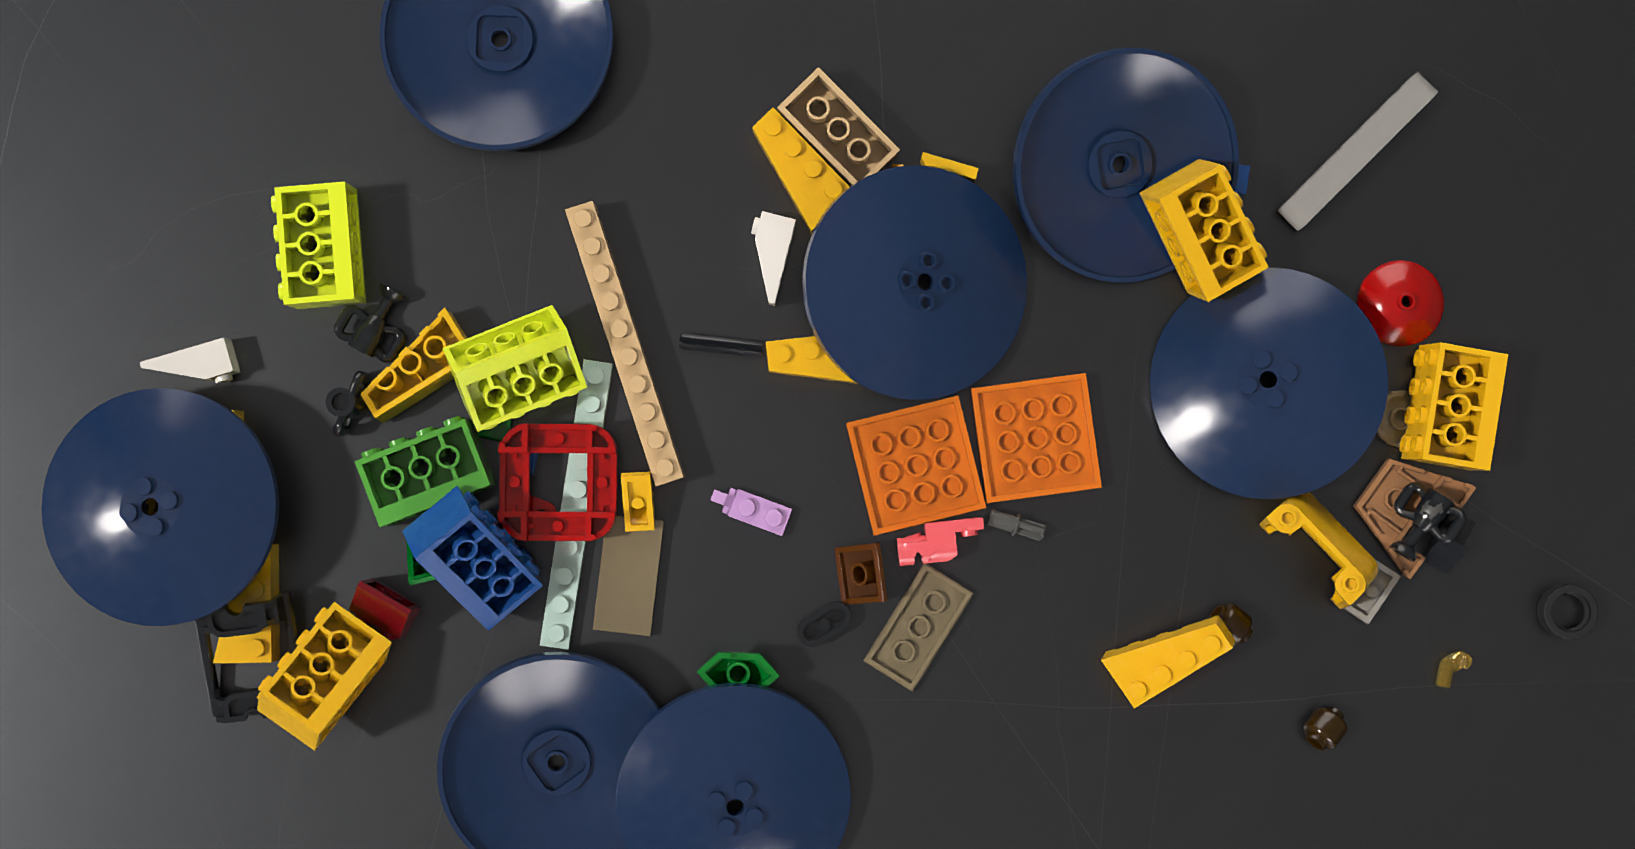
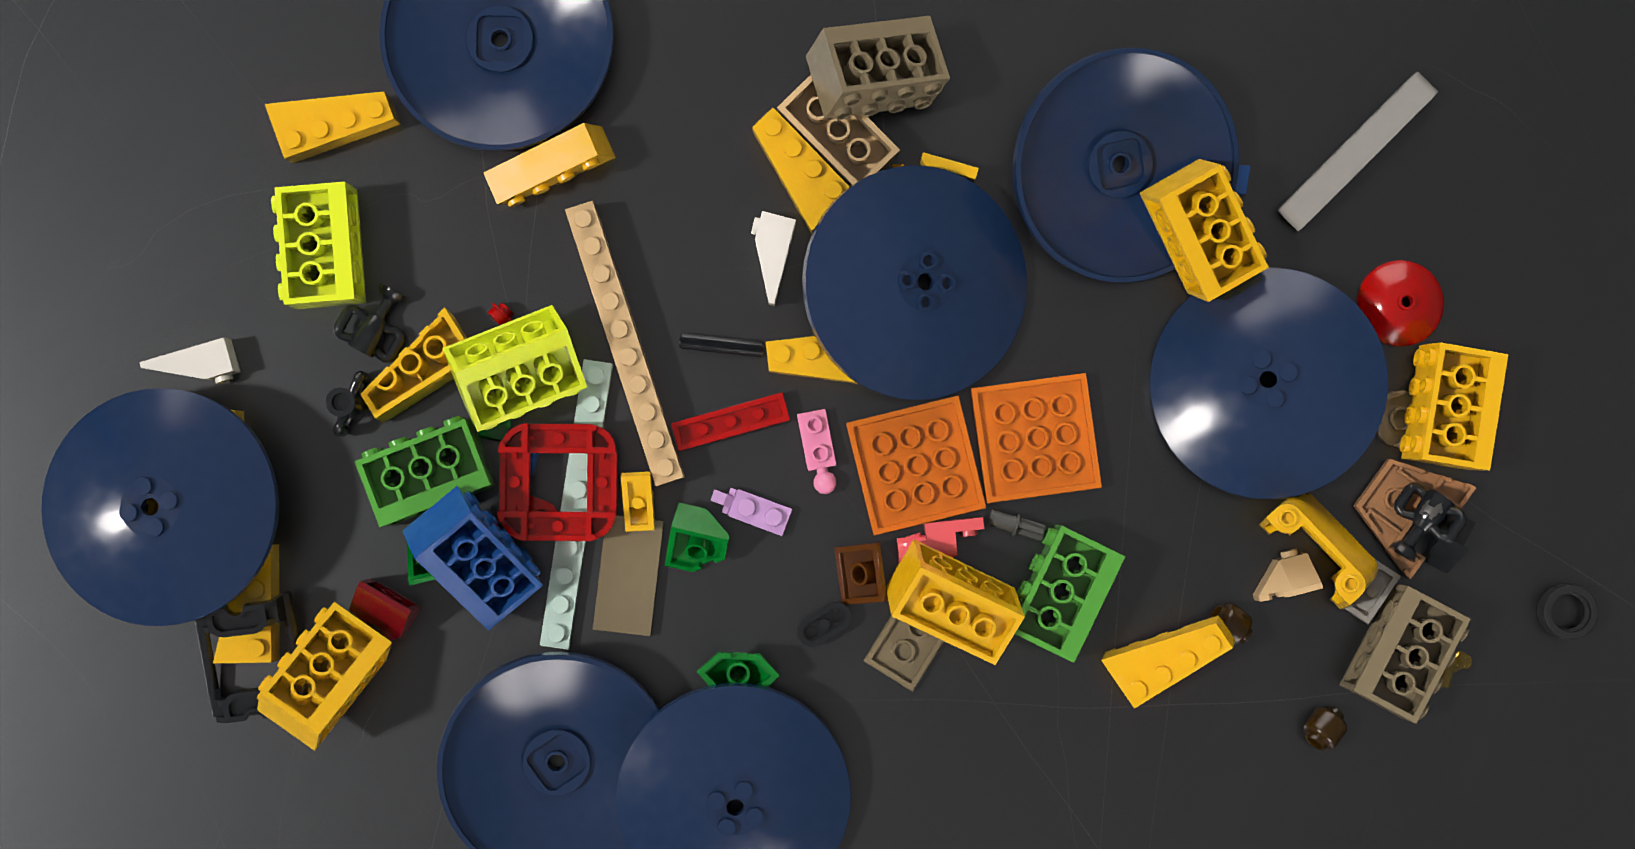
none -> yellow wedge [265,91,400,164]
none -> yellow wedge [484,123,616,208]
none -> red plate [487,302,514,325]
none -> green slope [665,502,729,572]
none -> red plate [671,392,790,451]
none -> bright pink plate [797,409,837,494]
none -> dark tan brick [806,16,950,120]
none -> yellow brick [886,539,1025,665]
none -> bright green brick [1015,524,1125,663]
none -> tan slope [1253,548,1323,602]
none -> dark tan brick [1340,584,1471,724]

